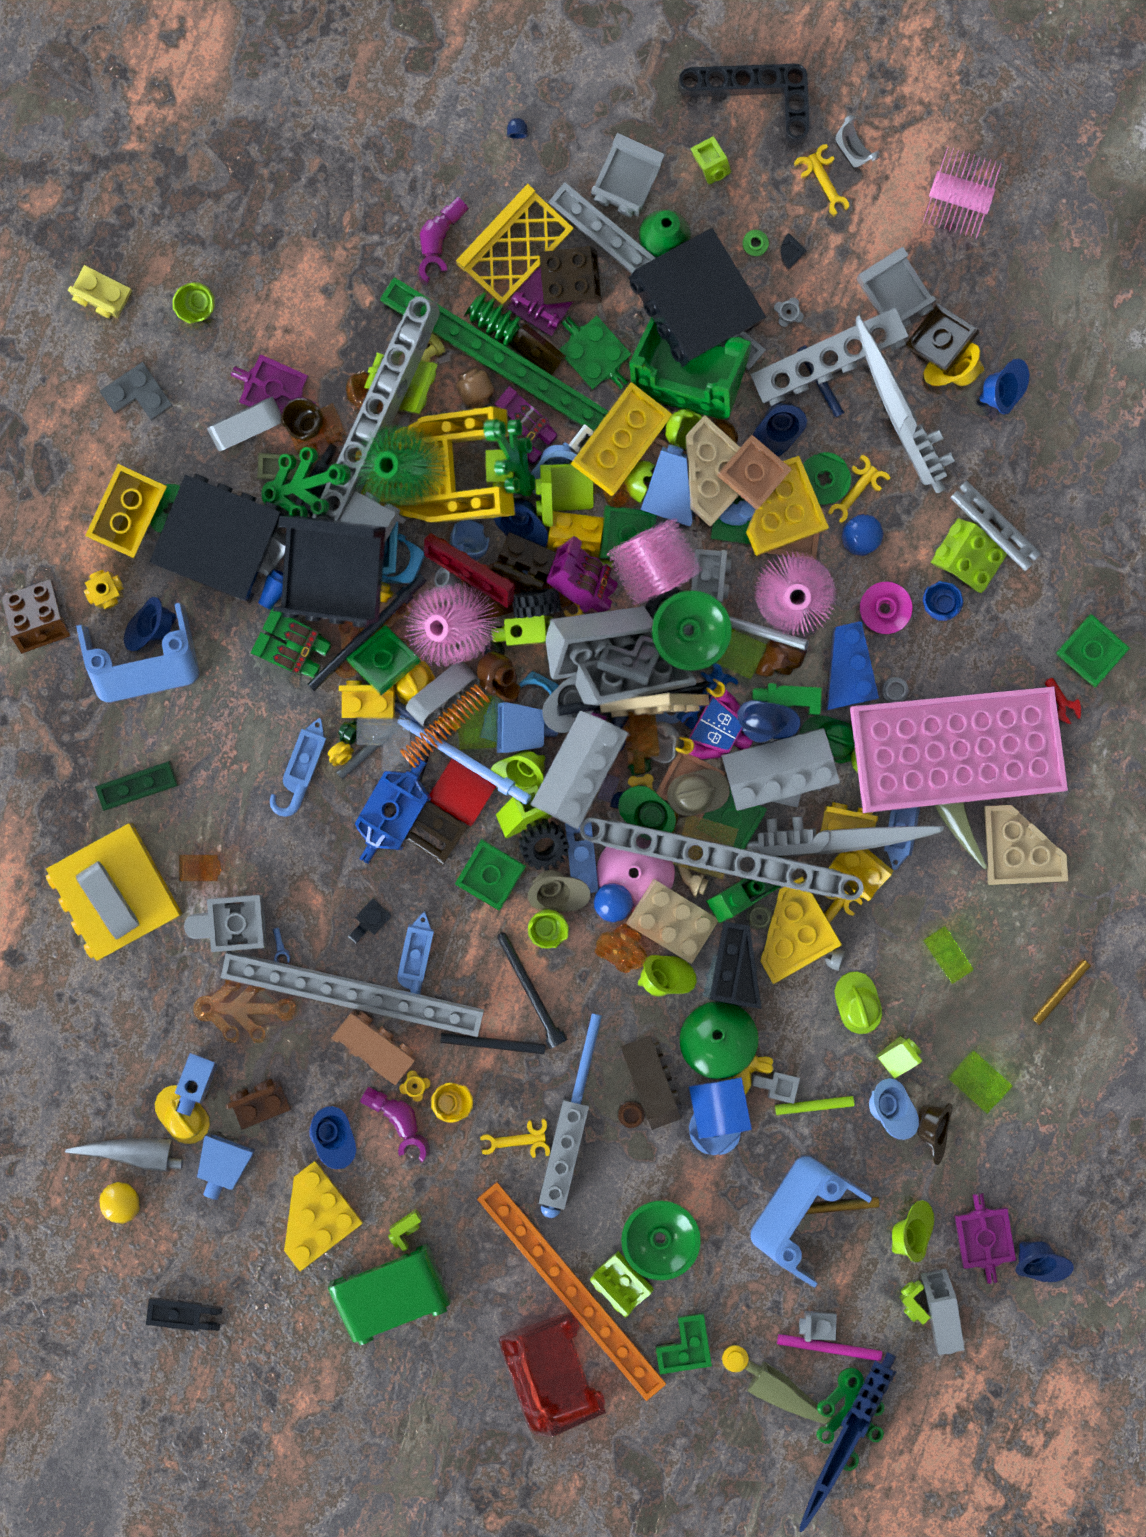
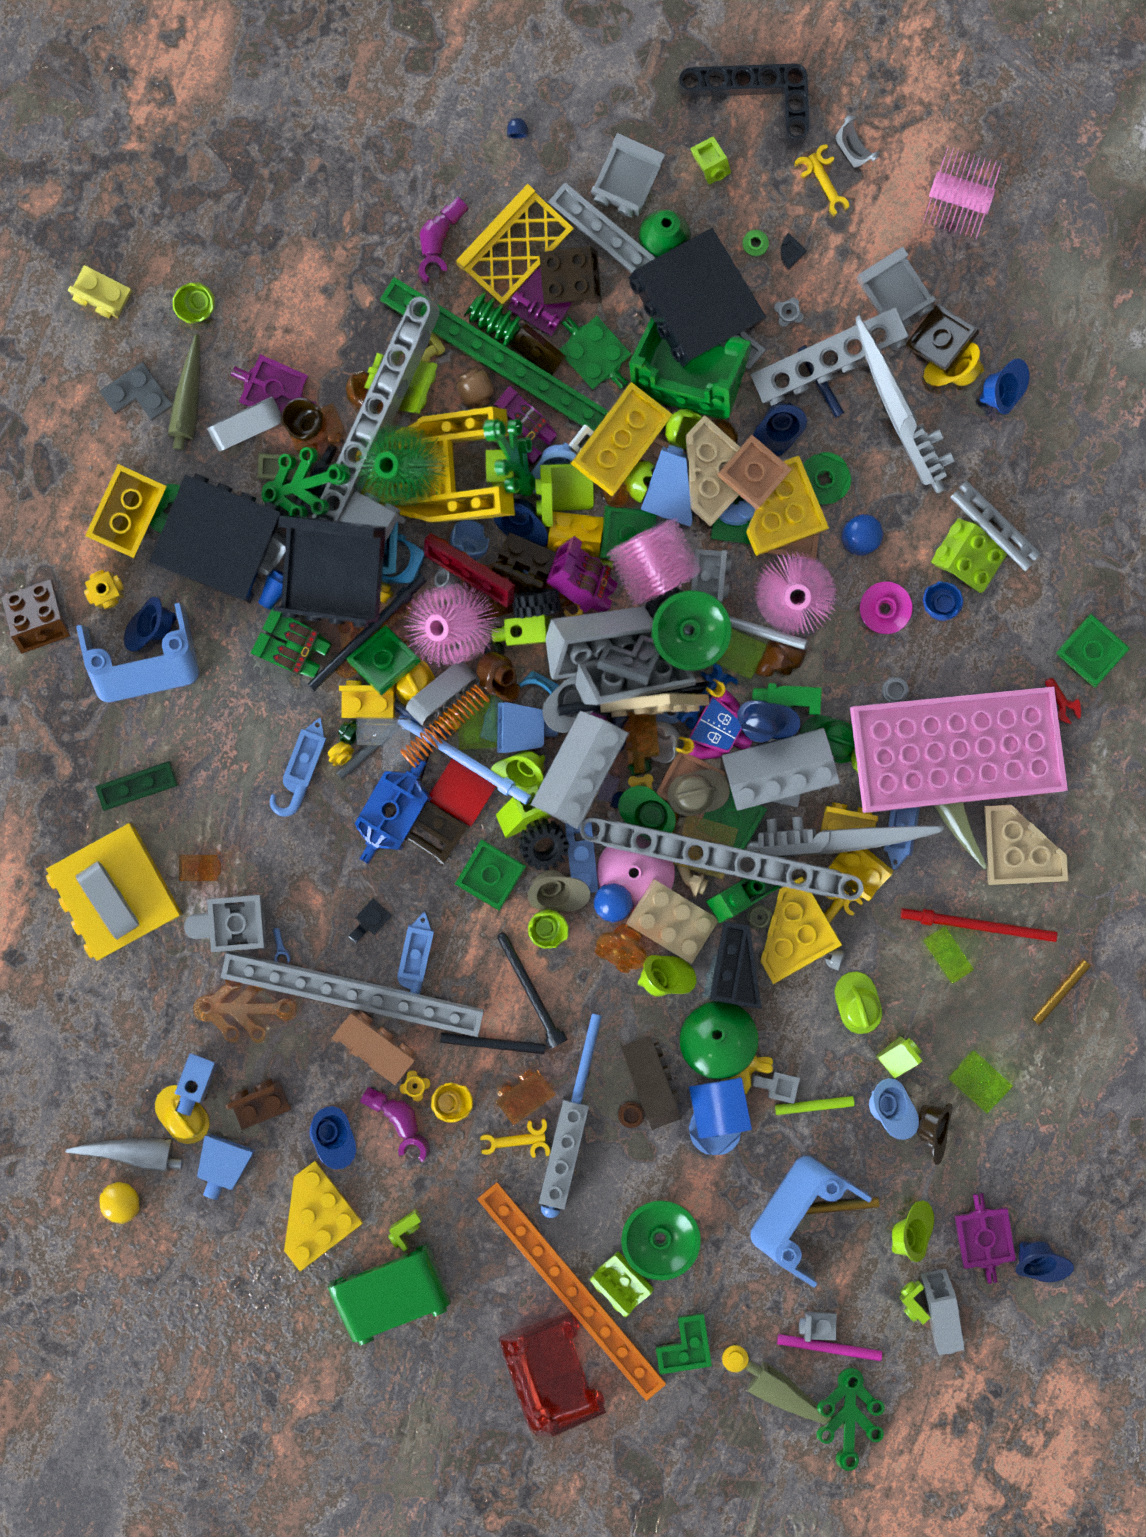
black hinge [146,1297,223,1331] -> none
dark blue piece [799,1352,897,1532] -> none
blue wedge [825,621,879,711] -> none
yellow bar [828,455,890,524] -> none
none -> olive piece [168,334,200,451]
none -> clear orange bracket [494,1069,556,1126]
none -> red bar [900,908,1058,942]

